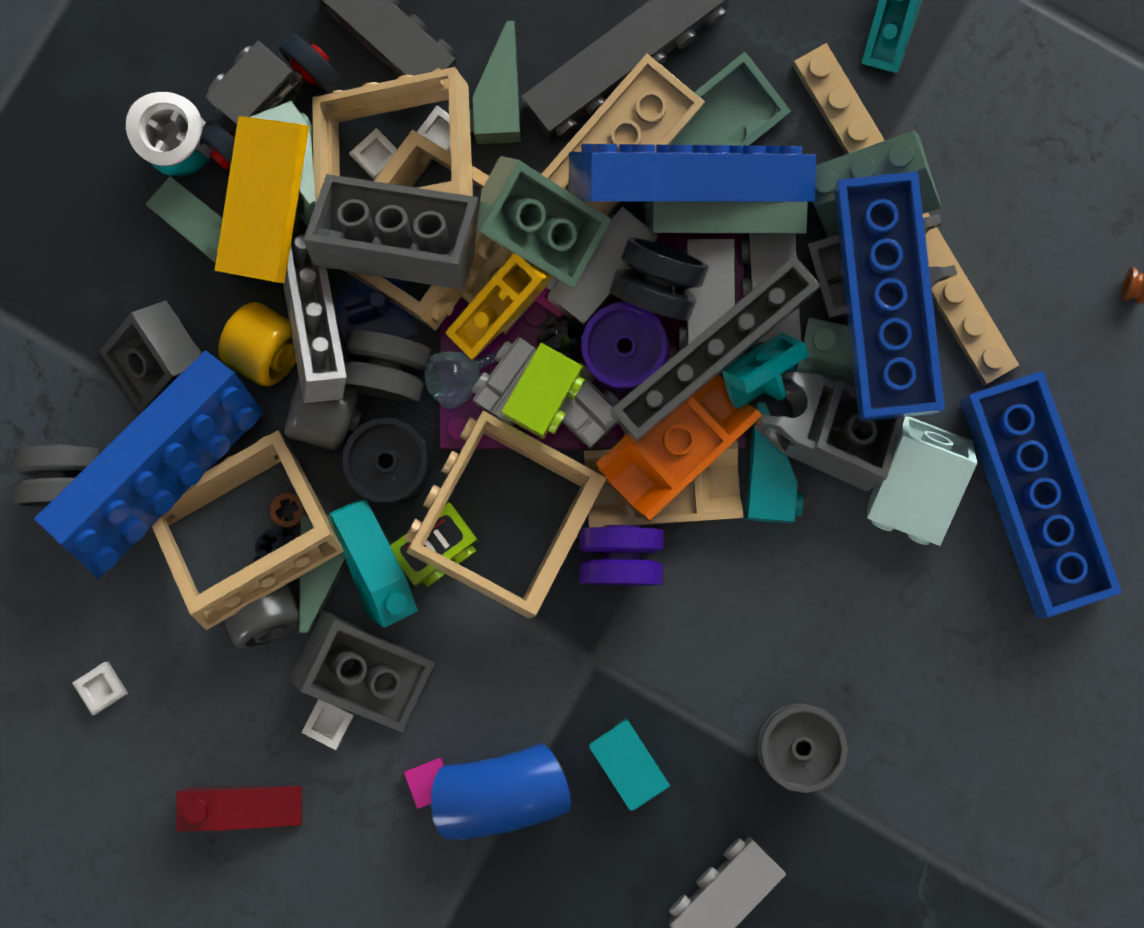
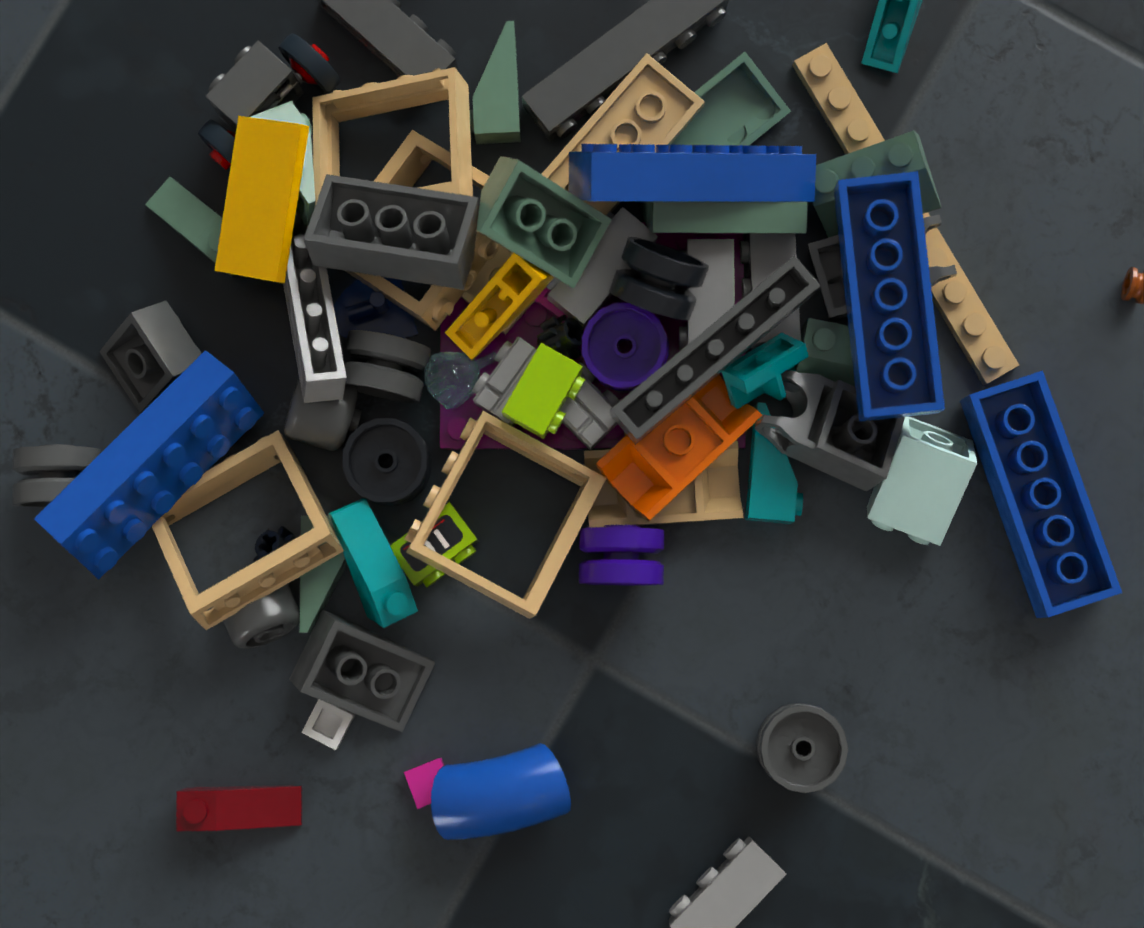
white tile [72,662,128,715] -> none
white hat [126,92,212,177] -> none
yellow head [218,302,296,387] -> none
dark orange bush [270,493,307,528] -> none
white tile [349,128,397,180] -> none
white tile [417,106,451,153] -> none
teal panel [589,718,670,811] -> none

